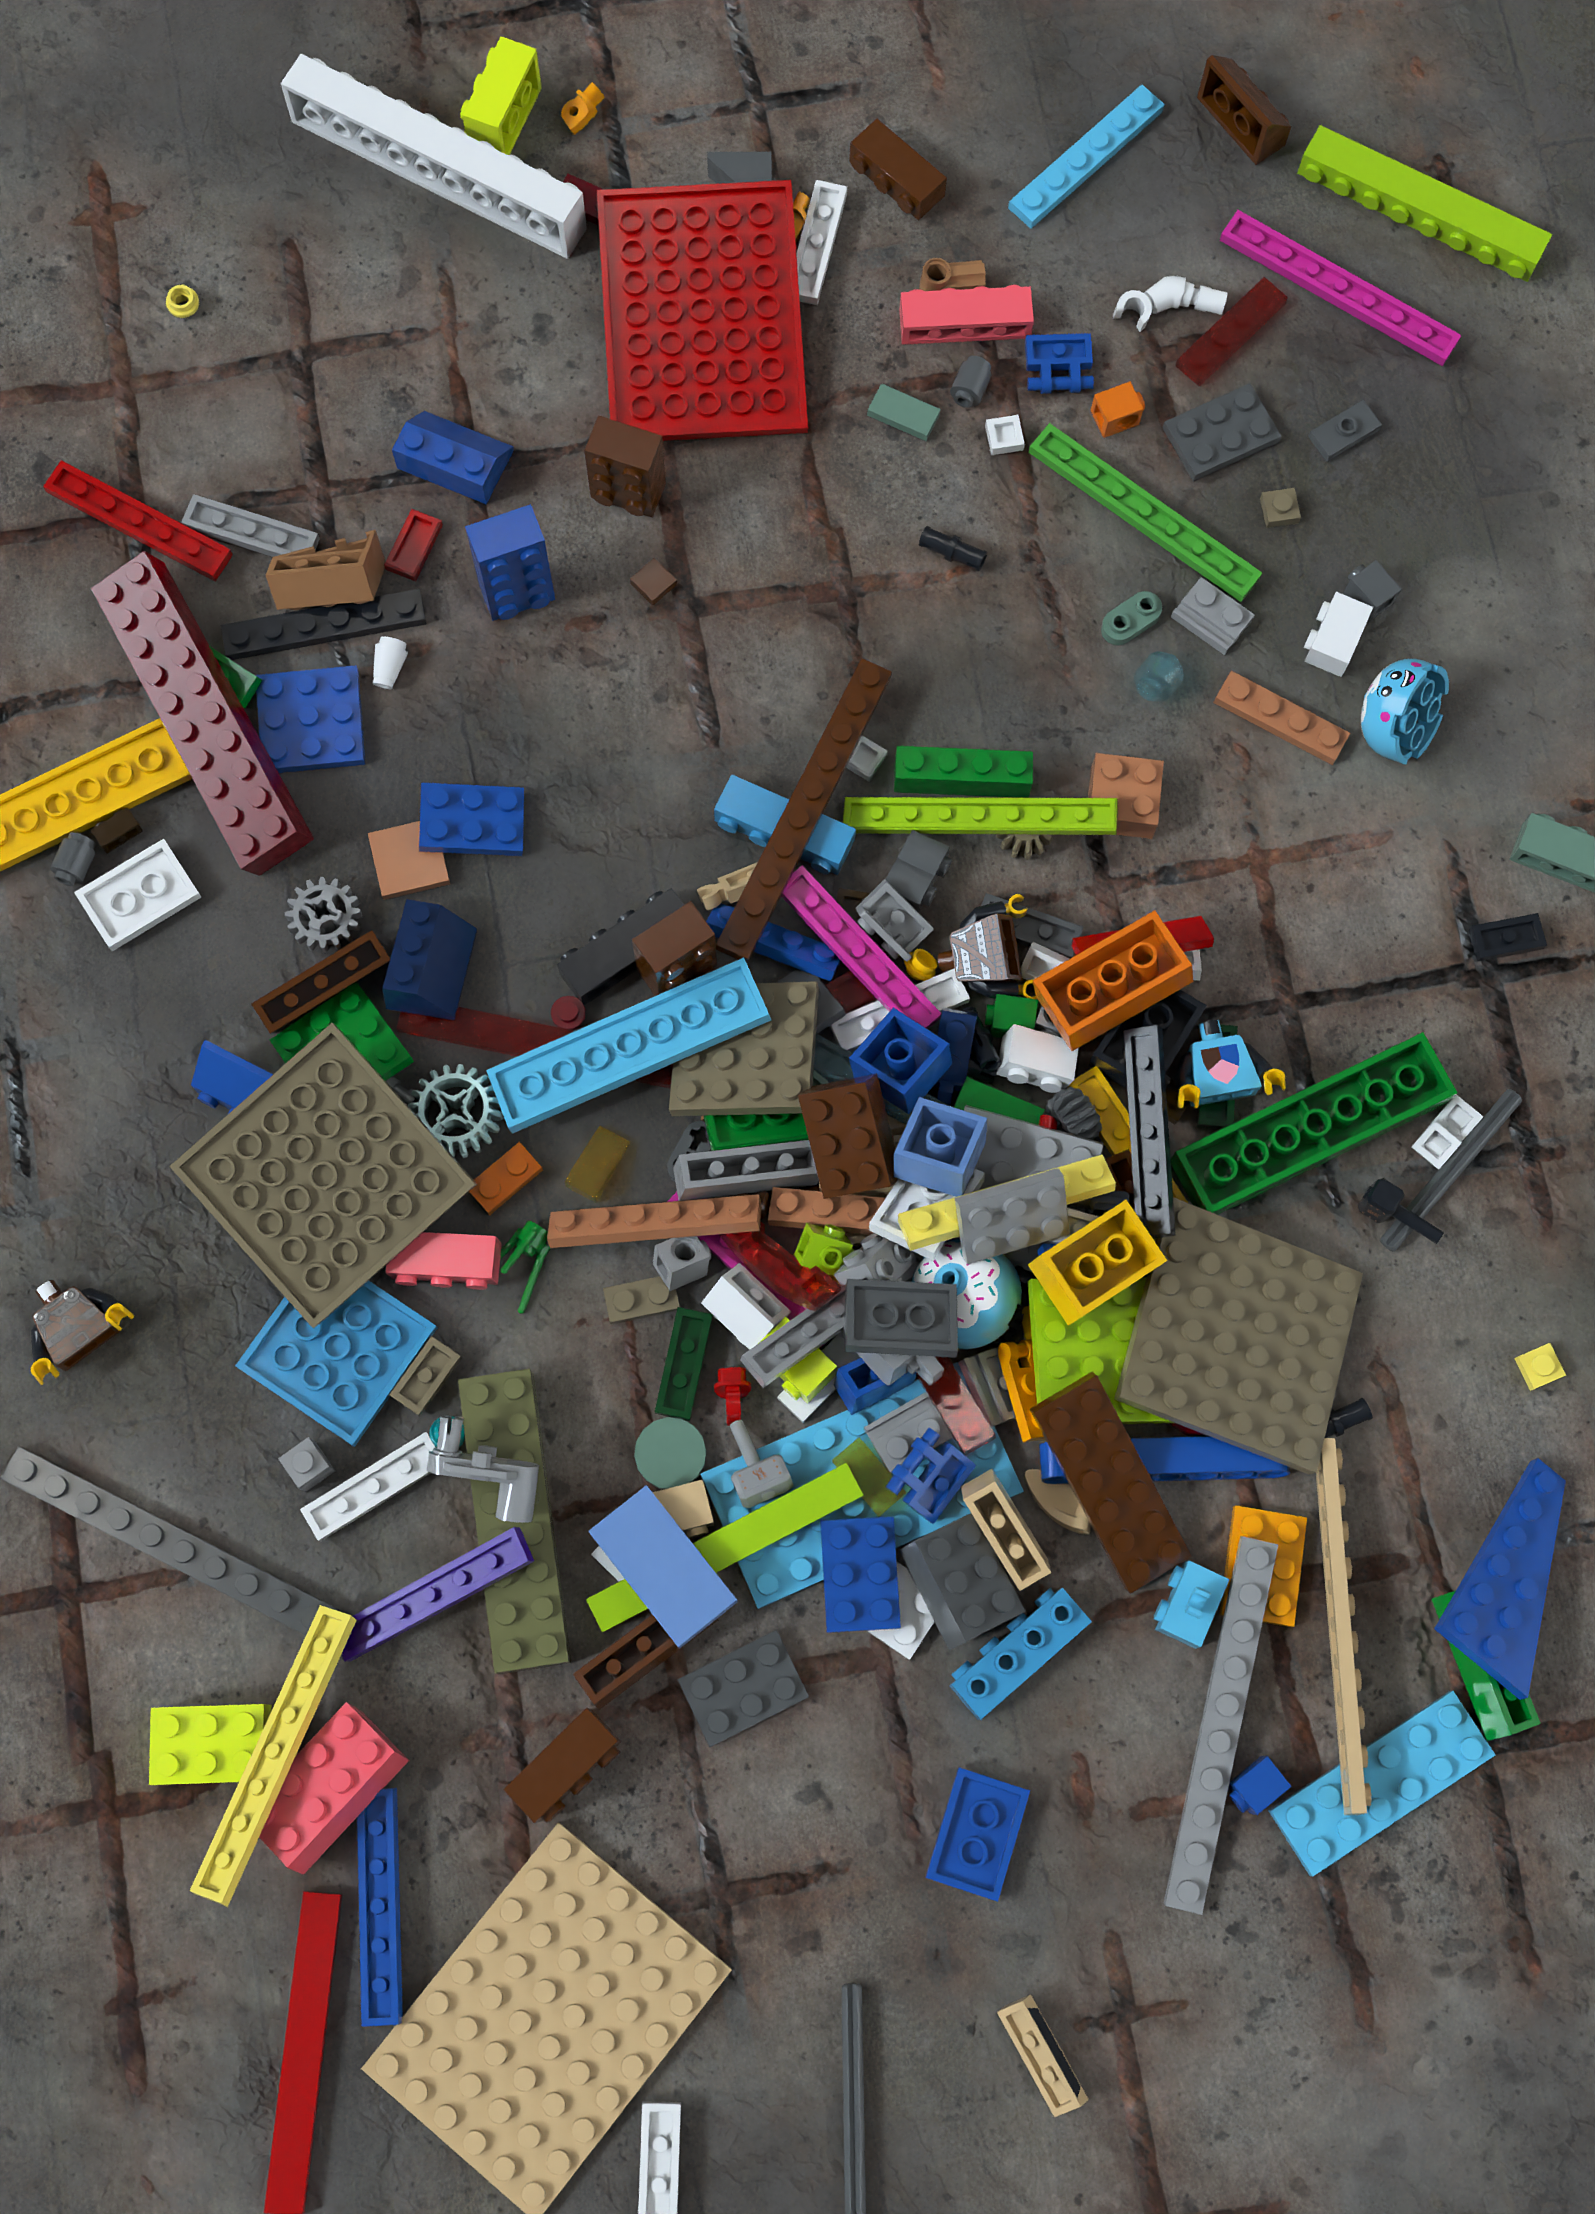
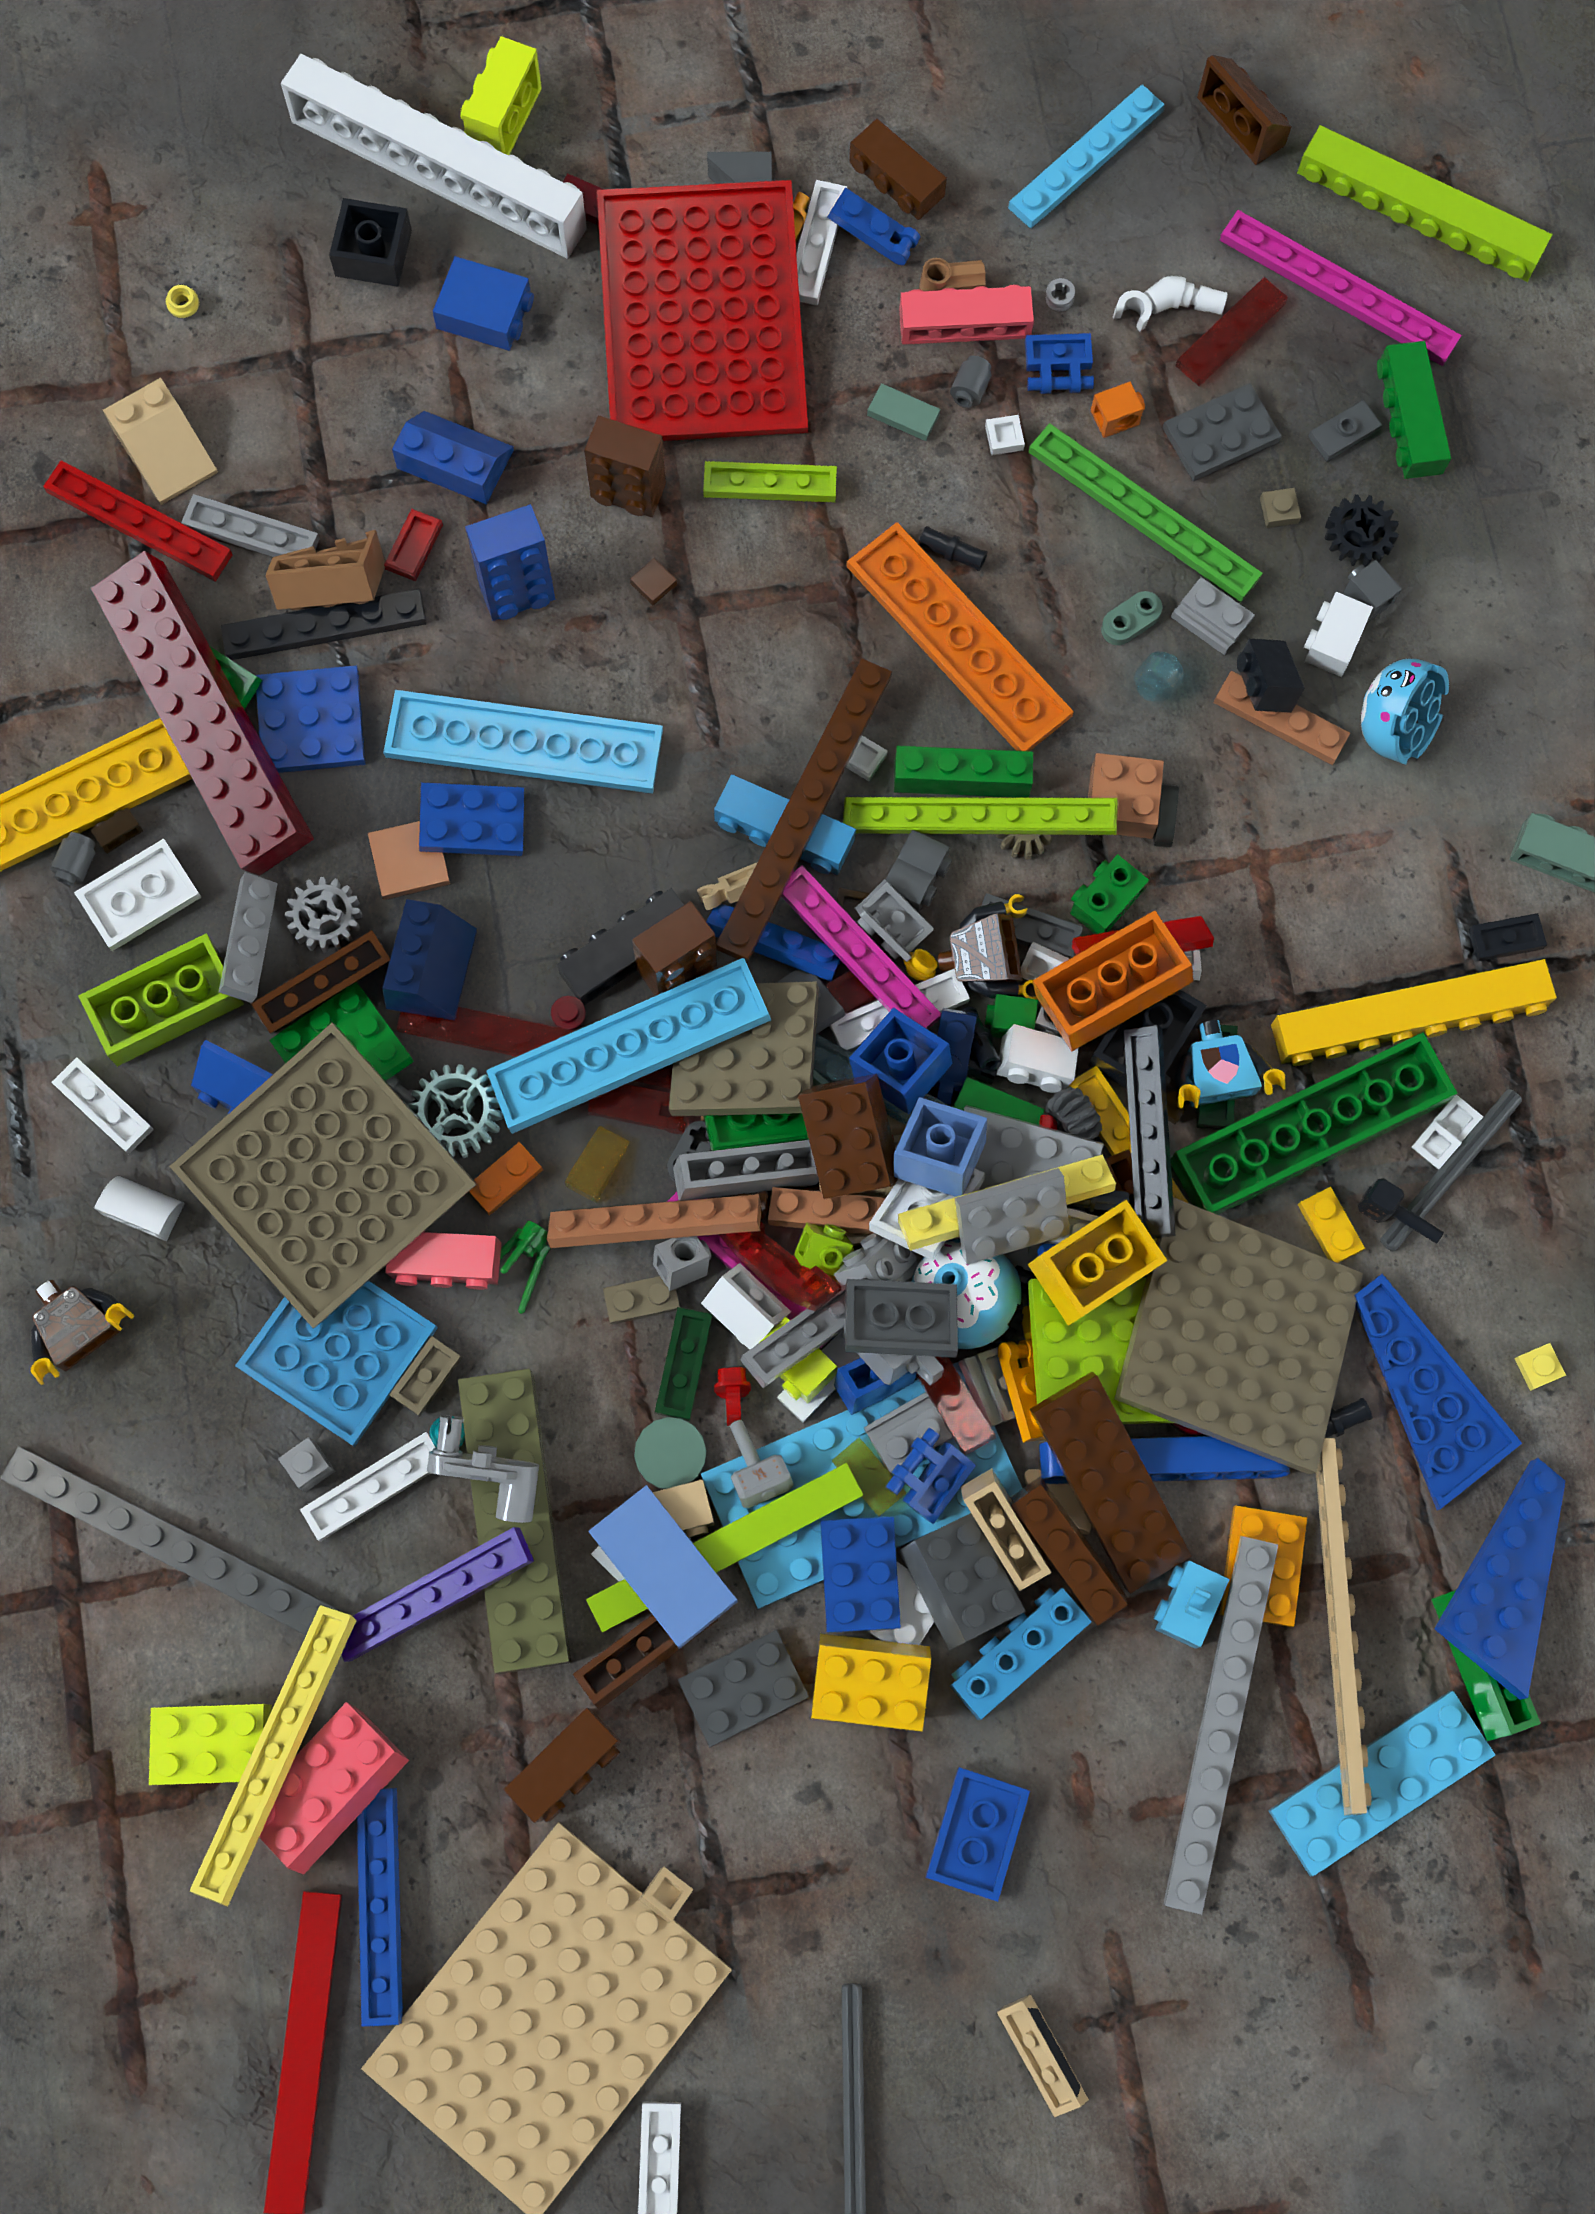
white cone [373,636,408,689] -> none
light orange piece [561,82,605,135] -> none
blue brick [1229,1756,1292,1815] -> none
none -> white plate [52,1057,154,1154]
none -> lime brick [78,933,244,1067]
none -> white brick [94,1176,185,1241]
none -> tan slope [103,378,218,505]
none -> light grey plate [219,872,278,1003]
none -> black brick [329,198,412,287]
none -> medium azure plate [383,690,663,794]
none -> blue brick [433,256,534,351]
none -> clear red plate [588,1084,686,1134]
none -> tan plate [639,1866,693,1923]
none -> lime plate [703,461,837,502]
none -> yellow brick [811,1633,931,1732]
none -> blue plate [827,187,920,265]
none -> orange plate [846,522,1074,751]
none -> reddish brown brick [1011,1476,1128,1626]
none -> light grey bush [1045,278,1075,312]
none -> green brick [1070,854,1149,934]
none -> pearl dark grey beam [1153,784,1179,848]
none -> black brick [1237,639,1305,713]
none -> yellow brick [1271,959,1557,1066]
none -> yellow plate [1298,1187,1365,1263]
none -> black gear [1325,494,1399,567]
none -> blue wing [1355,1274,1522,1510]
none -> green brick [1377,341,1451,479]

